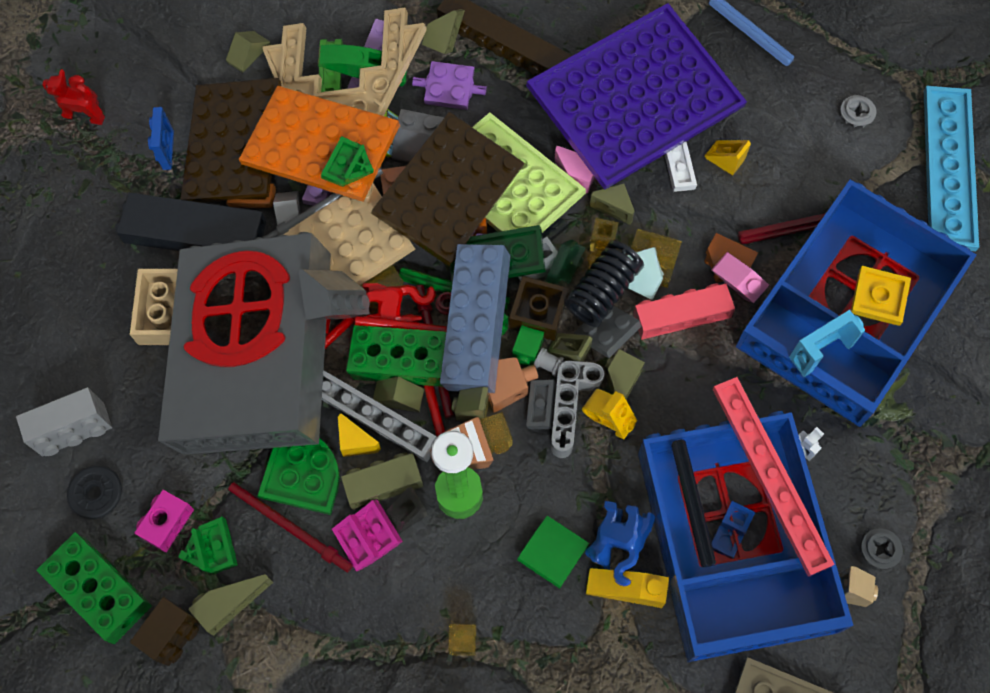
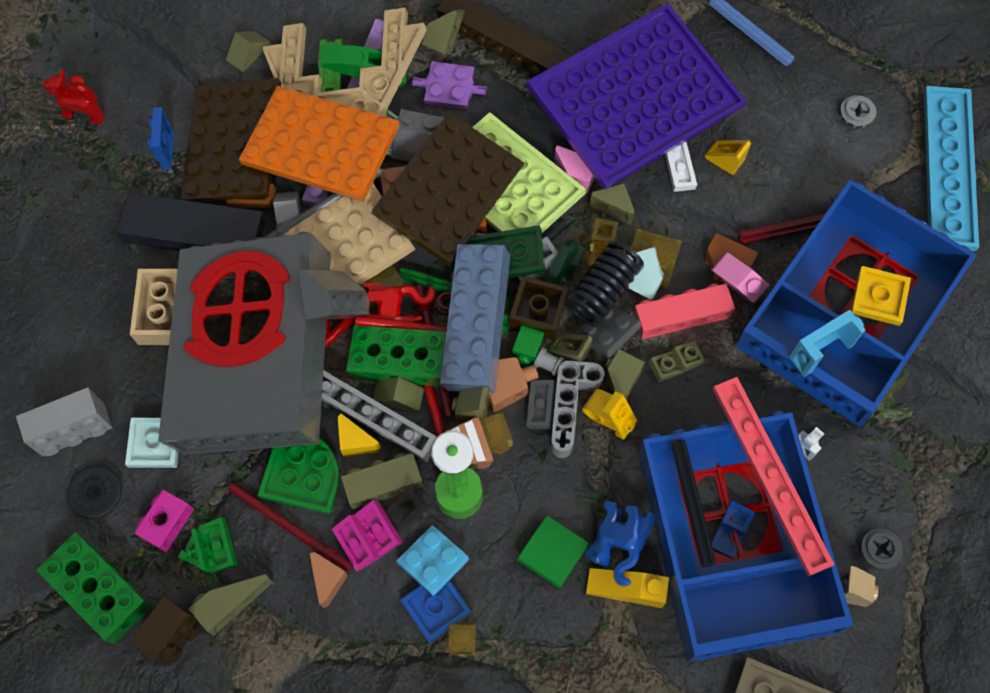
green slope [321,136,374,187] -> none
none -> light aqua plate [125,418,179,468]
none -> nougat slope [310,552,348,608]
none -> medium azure plate [397,525,469,596]
none -> blue tile [400,580,472,644]
none -> olive slope [648,341,705,383]

